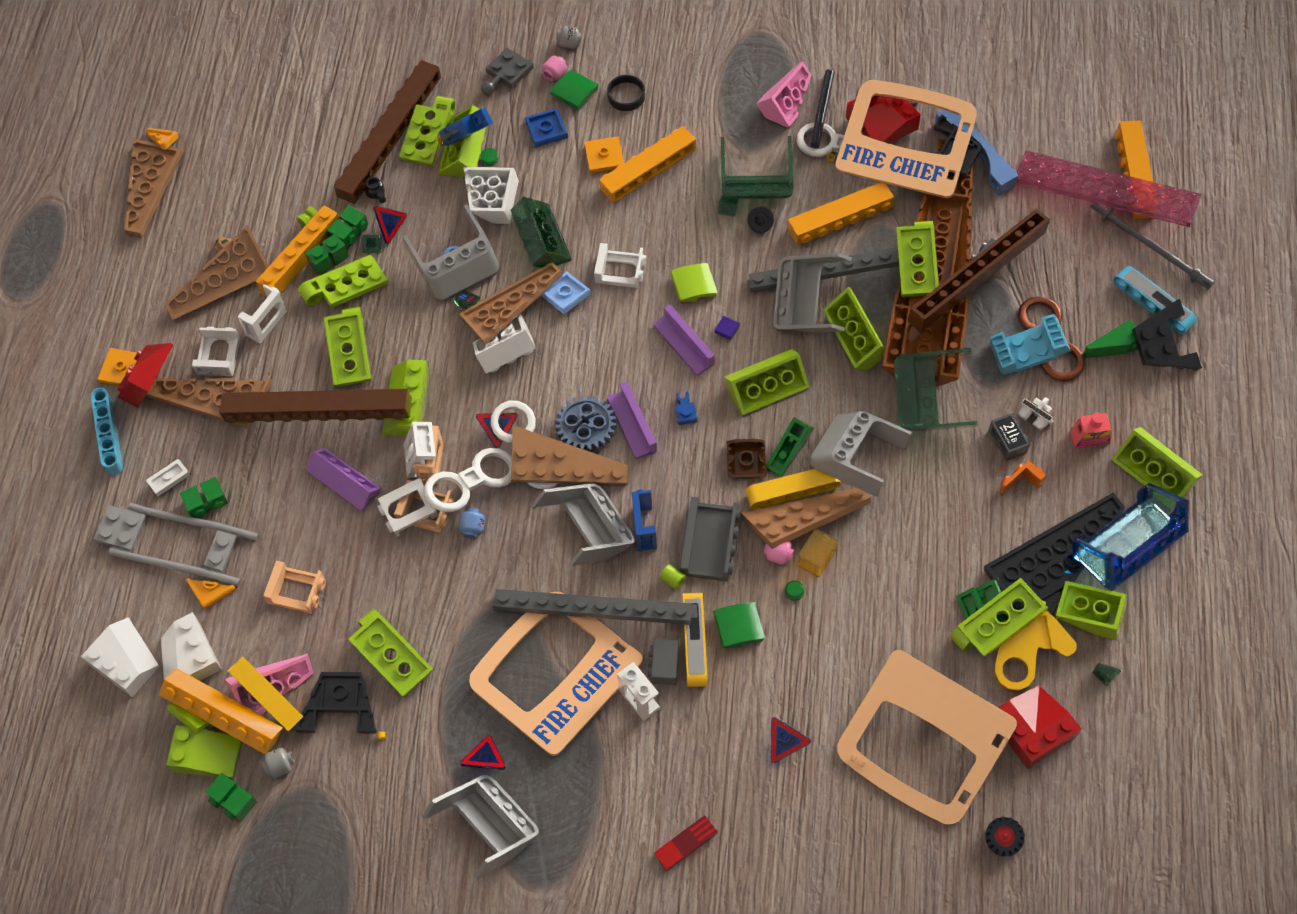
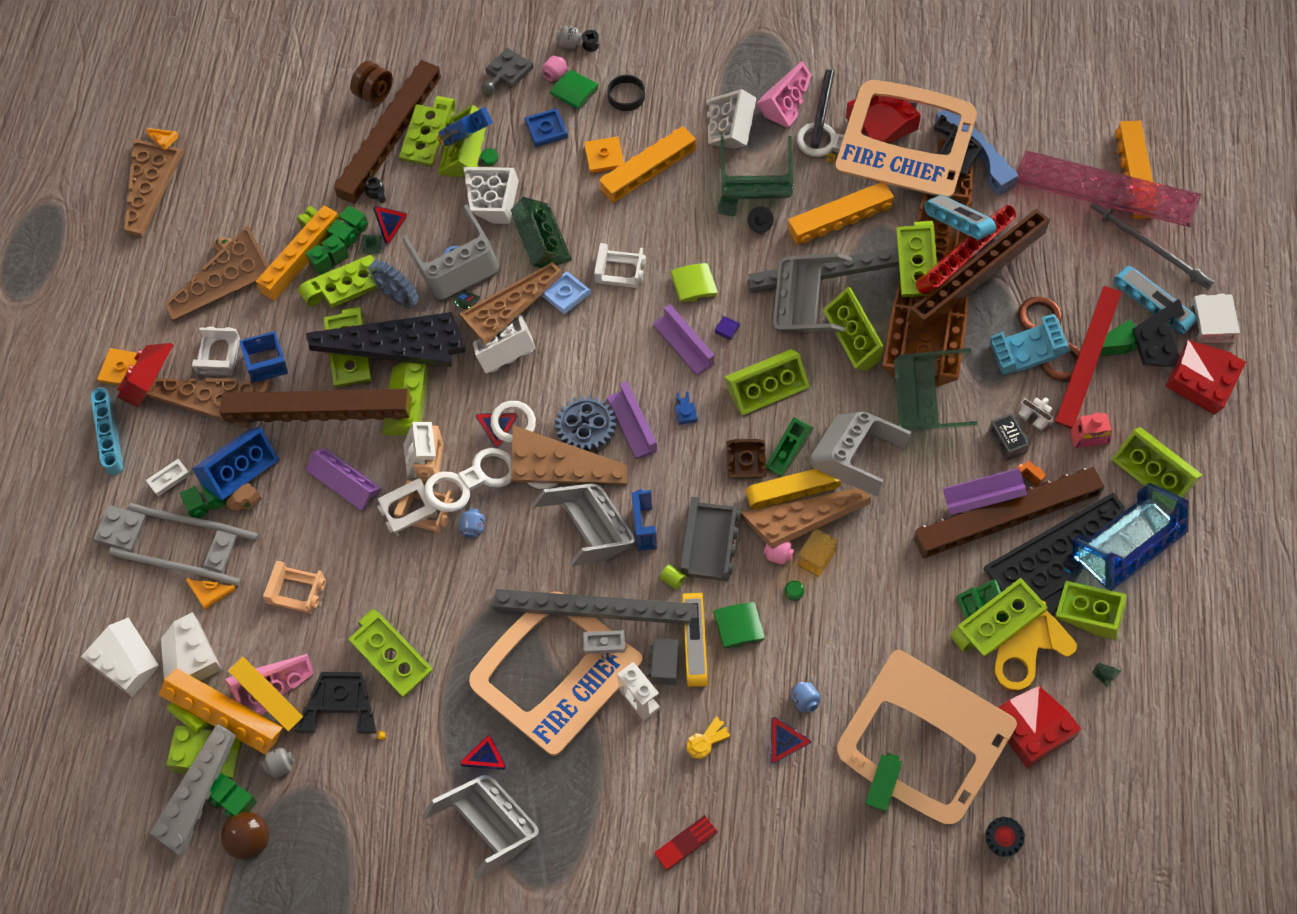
white panel [238,284,287,344] -> none
none -> light grey wing [150,724,236,856]
none -> blue slope [192,427,279,500]
none -> reddish brown piece [221,811,269,860]
none -> medium nougat rock [226,483,262,511]
none -> blue window [239,331,288,383]
none -> black wing [306,312,466,367]
none -> reddish brown wheel [350,61,393,106]
none -> sand blue gear [367,260,419,309]
none -> black wheel [582,30,599,52]
none -> light grey panel [583,630,625,658]
none -> yellow piece [686,716,730,759]
none -> white wedge [707,89,756,149]
none -> medium blue head [790,682,821,713]
none -> green window [865,752,902,812]
none -> reddish brown brick [913,467,1105,559]
none -> red beam [916,205,1016,294]
none -> medium azure beam [924,195,996,240]
none -> medium lavender panel [943,468,1027,515]
none -> red tile [1055,286,1122,429]
none -> red slope [1165,340,1246,415]
none -> white panel [1191,294,1240,344]

